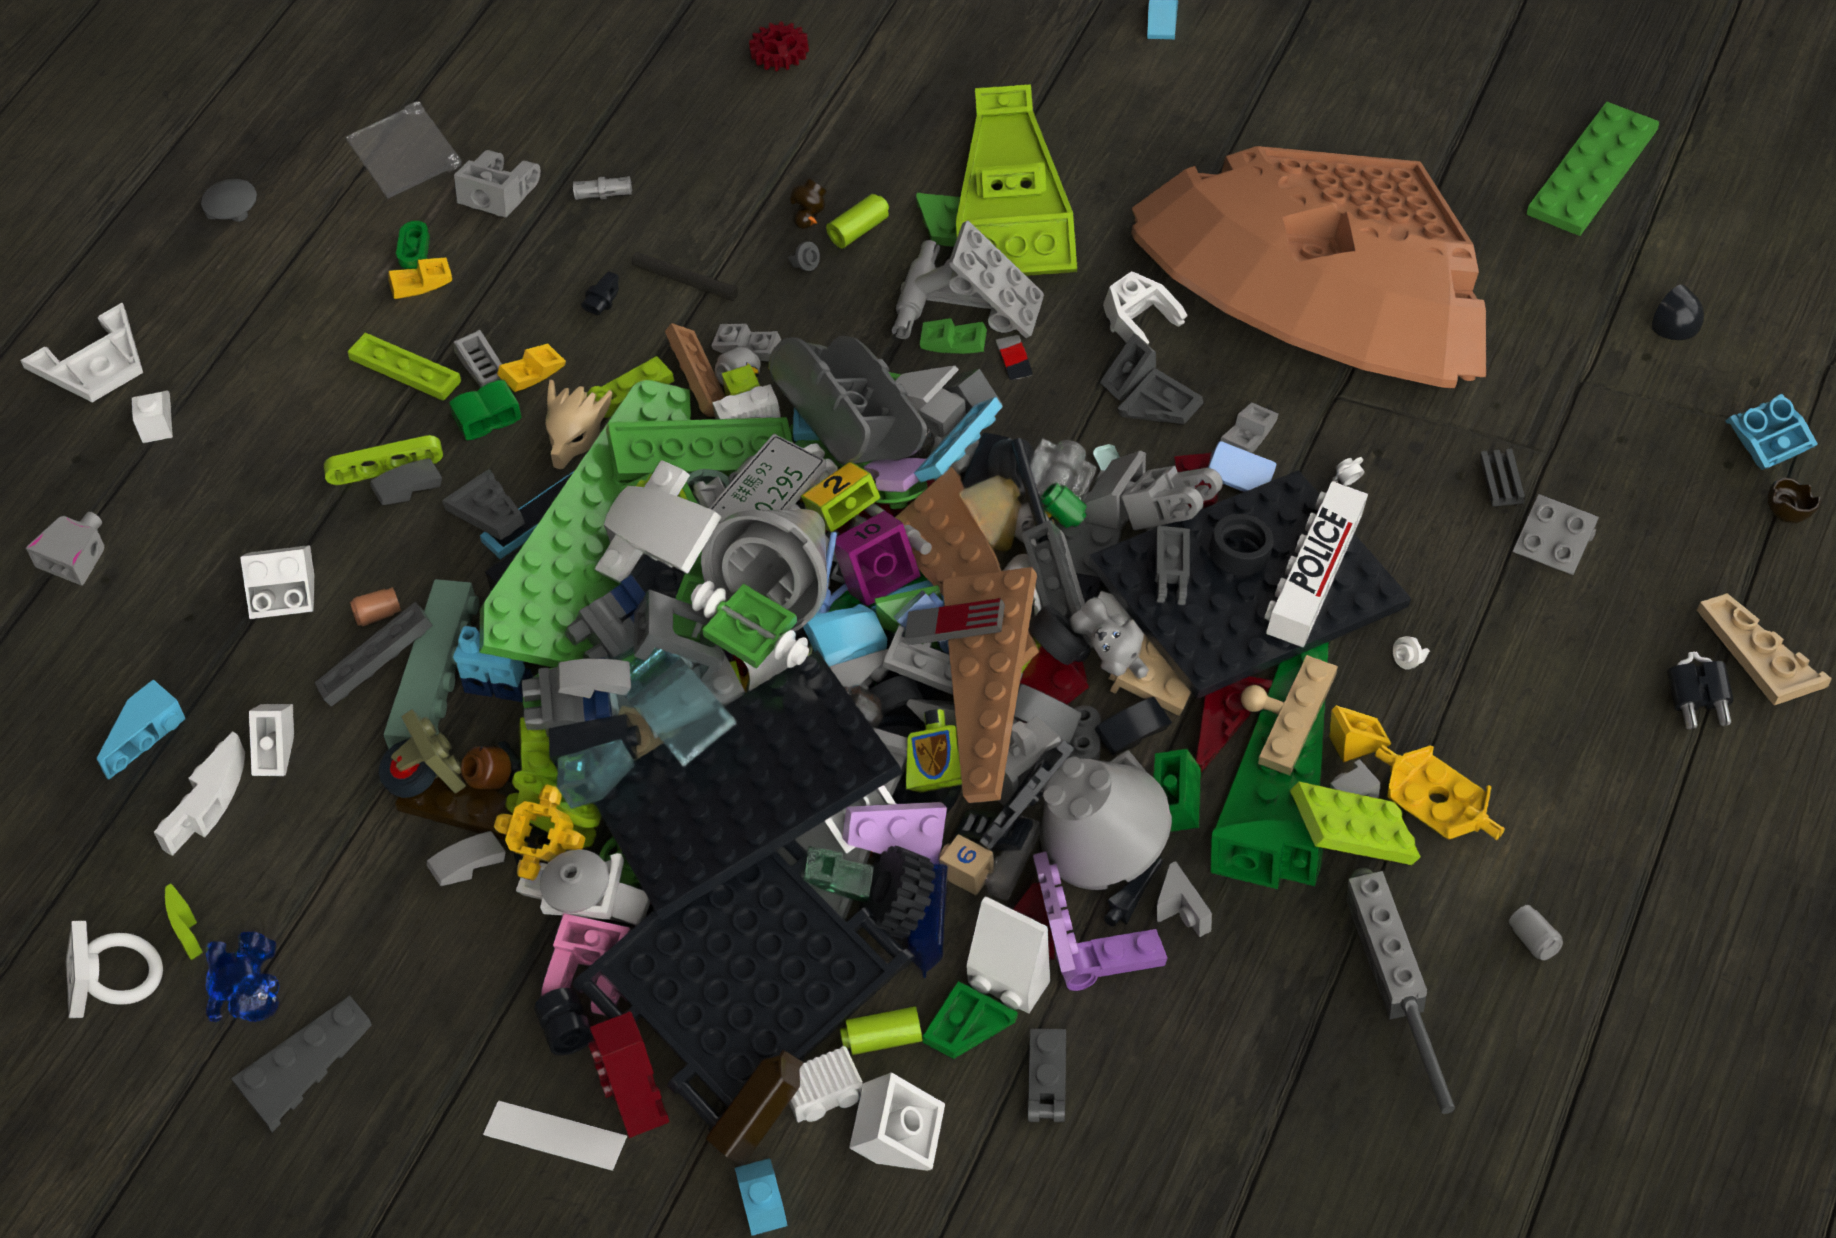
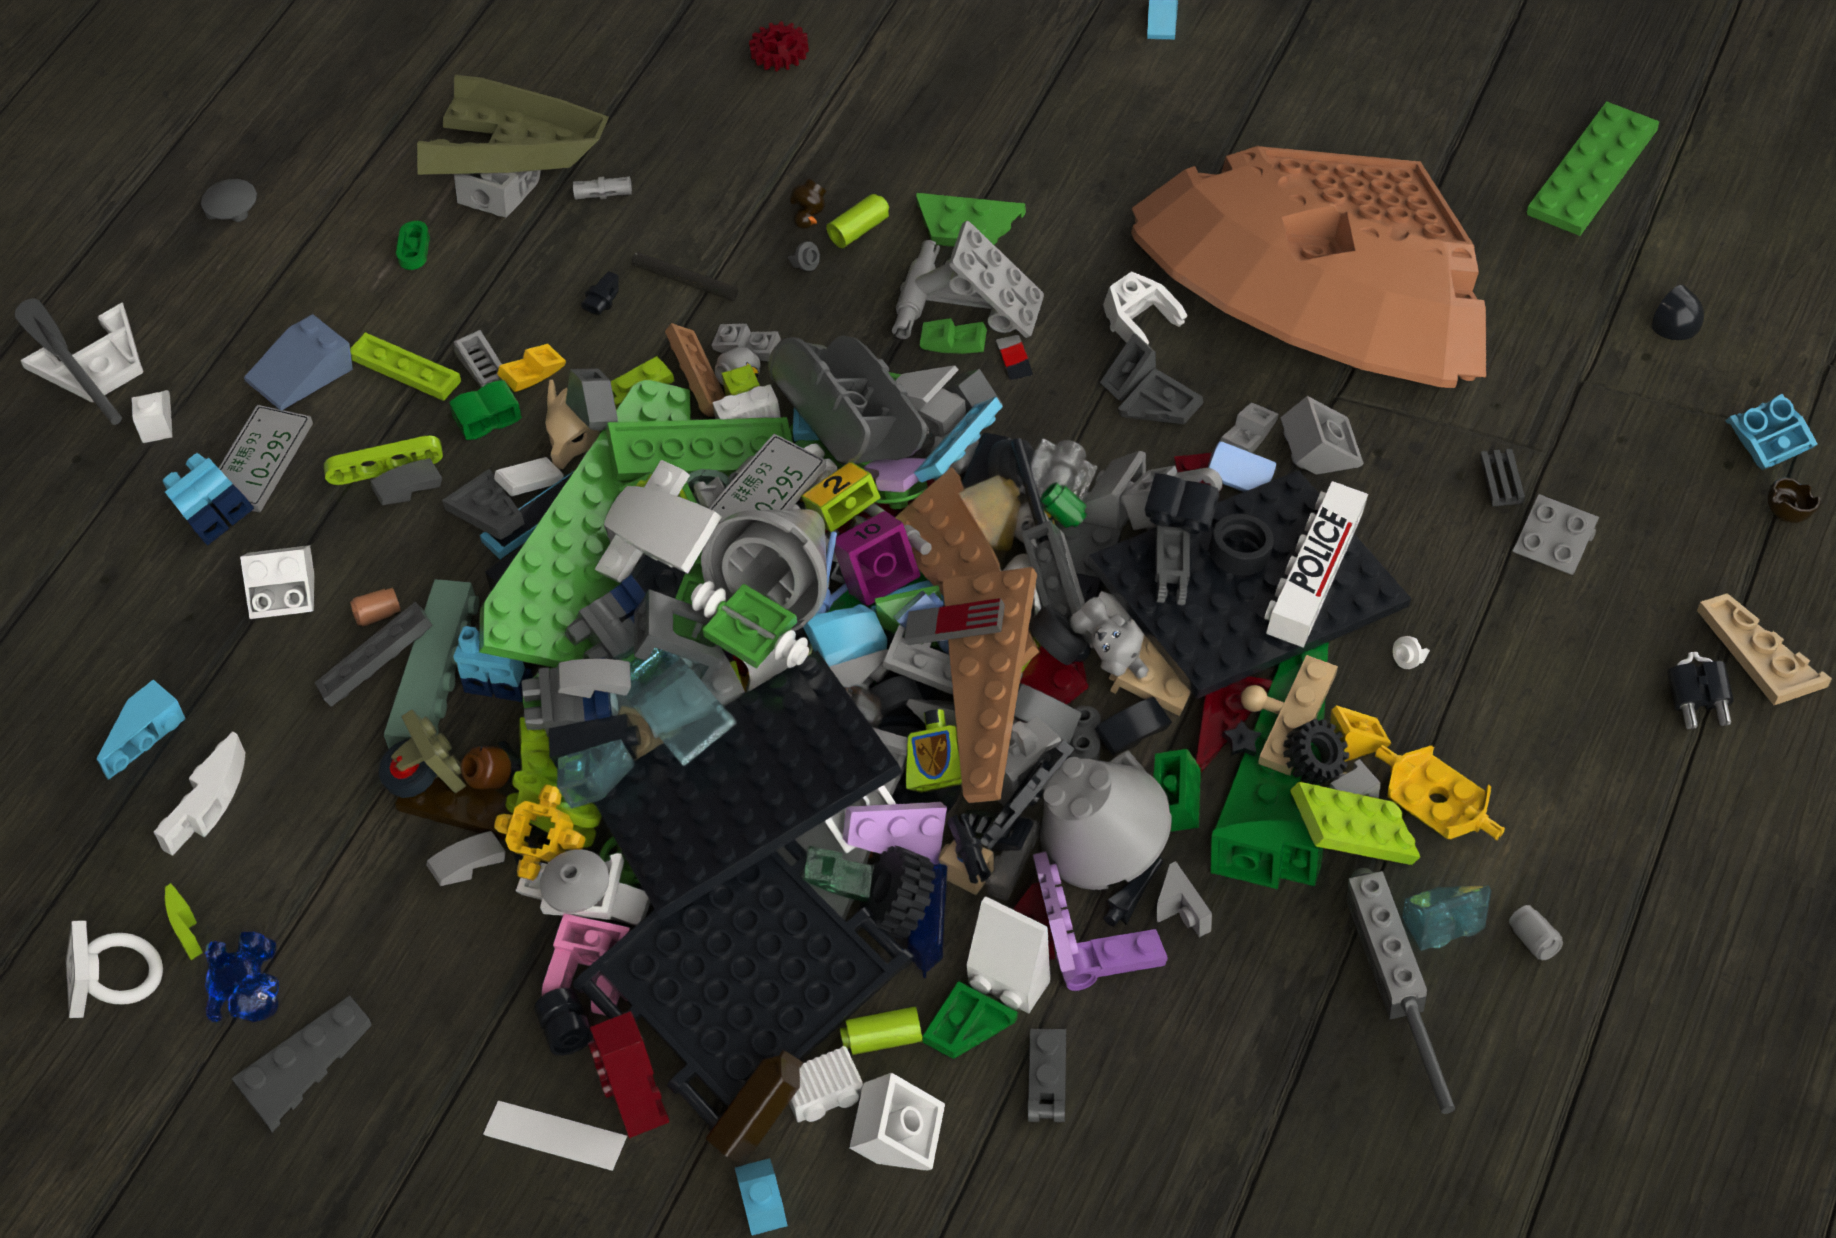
light grey torso [26,512,104,586] -> none
white slope [249,704,294,776] -> none
clear piece [346,102,462,199] -> none
yellow slope [388,257,452,299] -> none
lime wing [956,84,1077,276] -> none
light aqua piece [1093,444,1120,471] -> none
white plate [1332,457,1364,486] -> none
none -> dark grey piece [15,298,122,425]
none -> hips [163,453,254,546]
none -> light grey tile [219,405,313,513]
none -> sand blue slope [244,314,353,411]
none -> olive piece [417,75,609,175]
none -> white tile [494,457,564,497]
none -> dark grey slope [566,369,618,431]
none -> black pin [947,813,991,884]
none -> black brick [1145,473,1219,534]
none -> black piece [1222,720,1262,757]
none -> light grey slope [1281,396,1364,474]
none -> black tyre [1283,719,1349,785]
none -> clear light blue slope [1403,885,1492,951]

